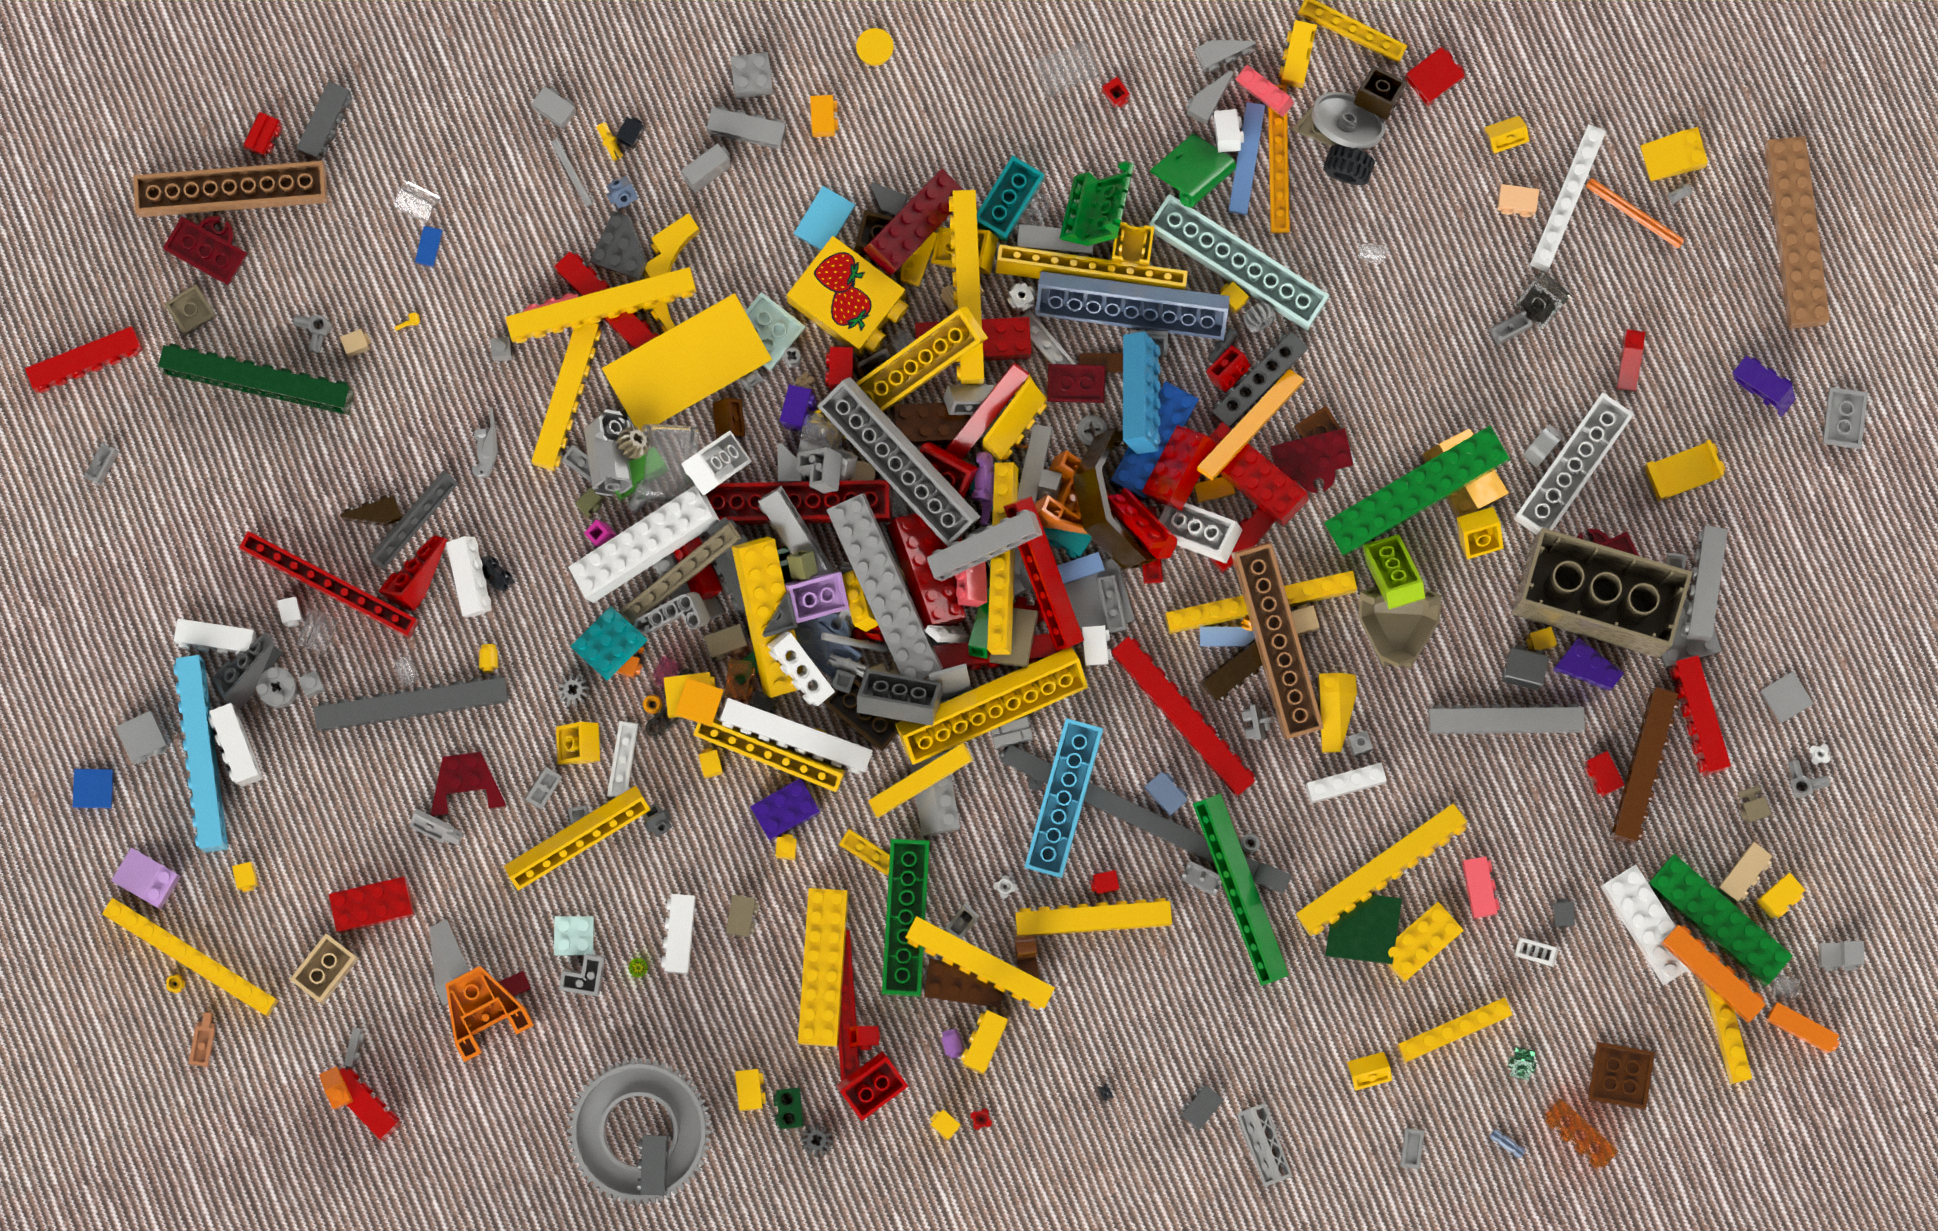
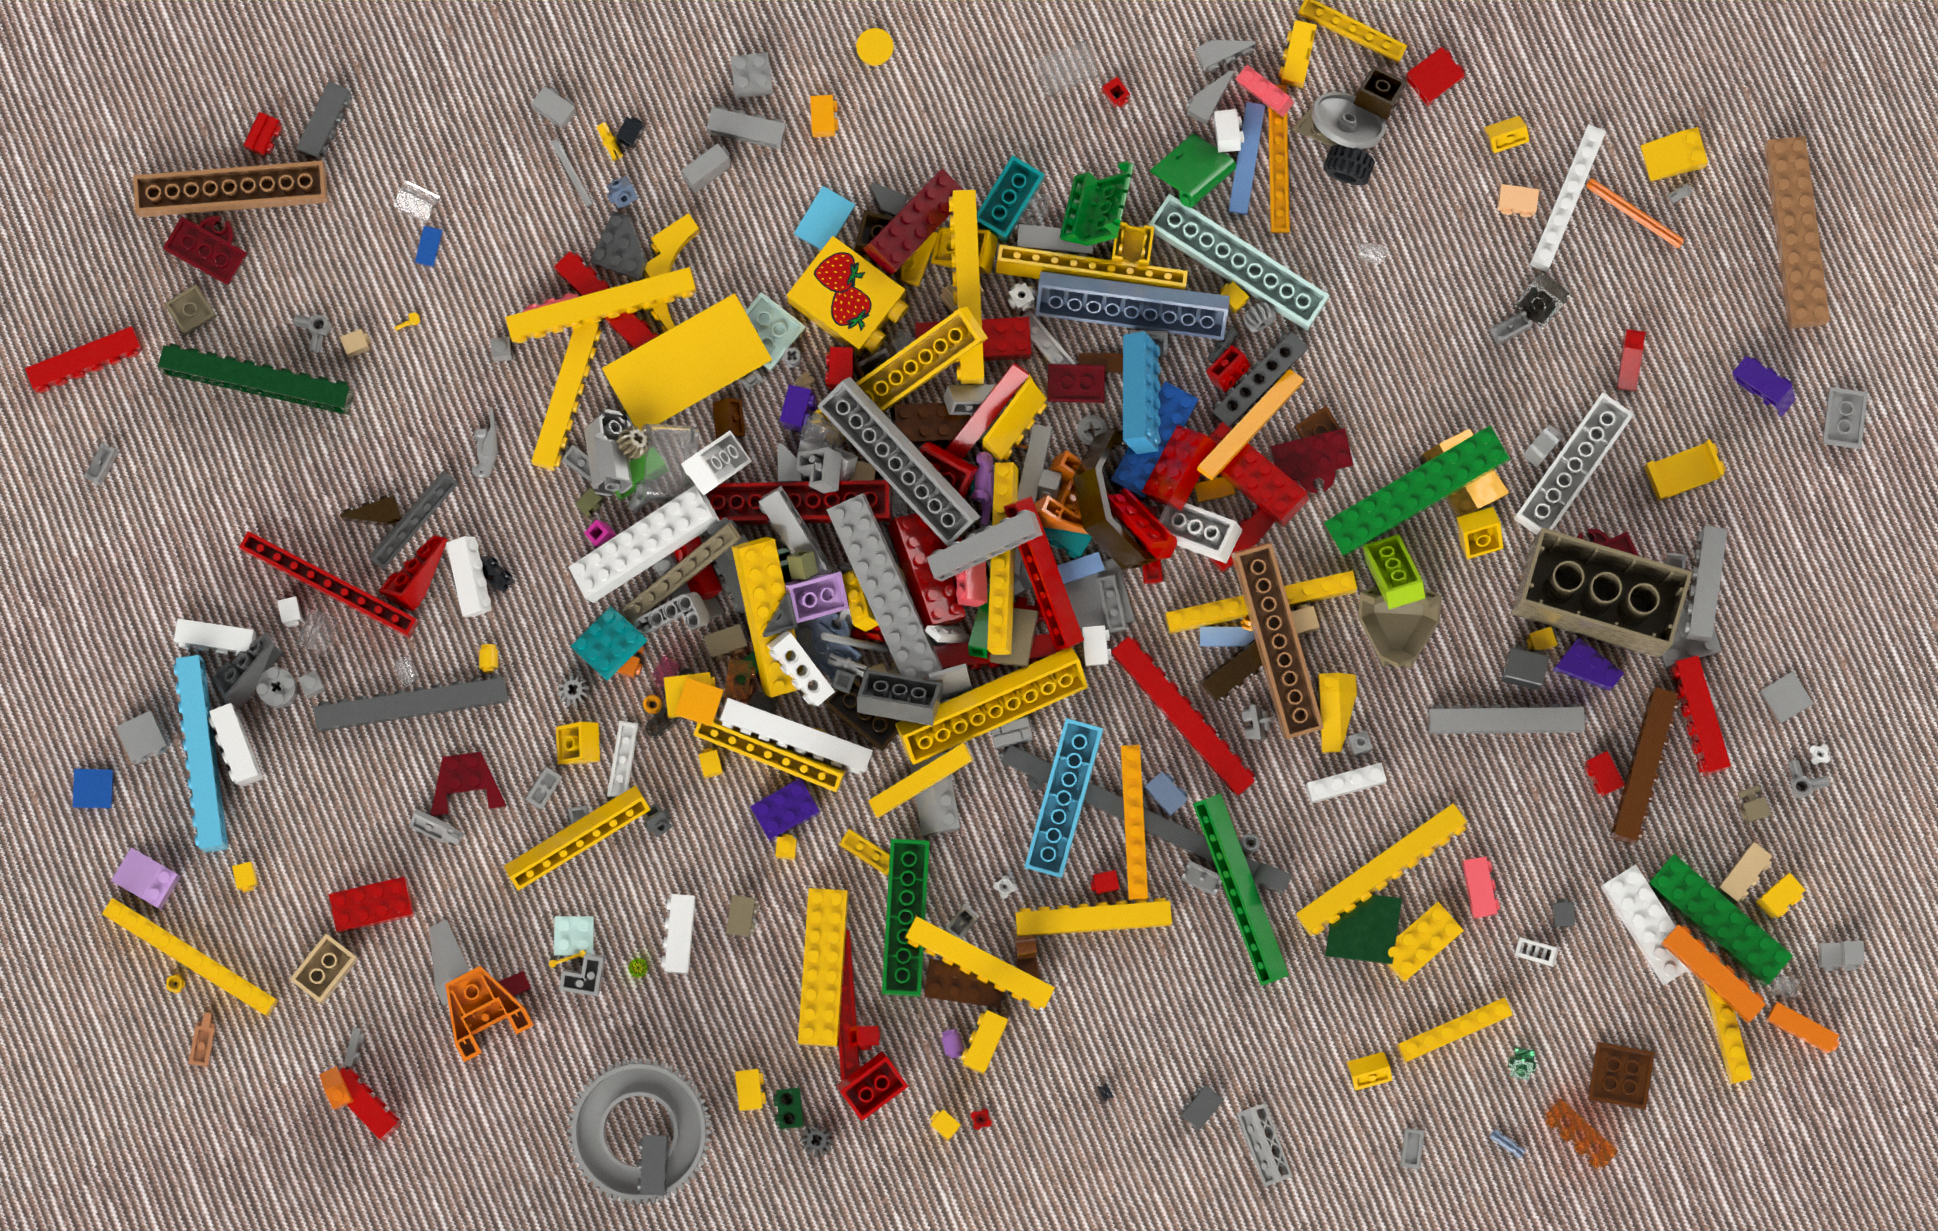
none -> yellow hinge [549,950,586,968]
none -> light orange plate [1121,745,1148,900]

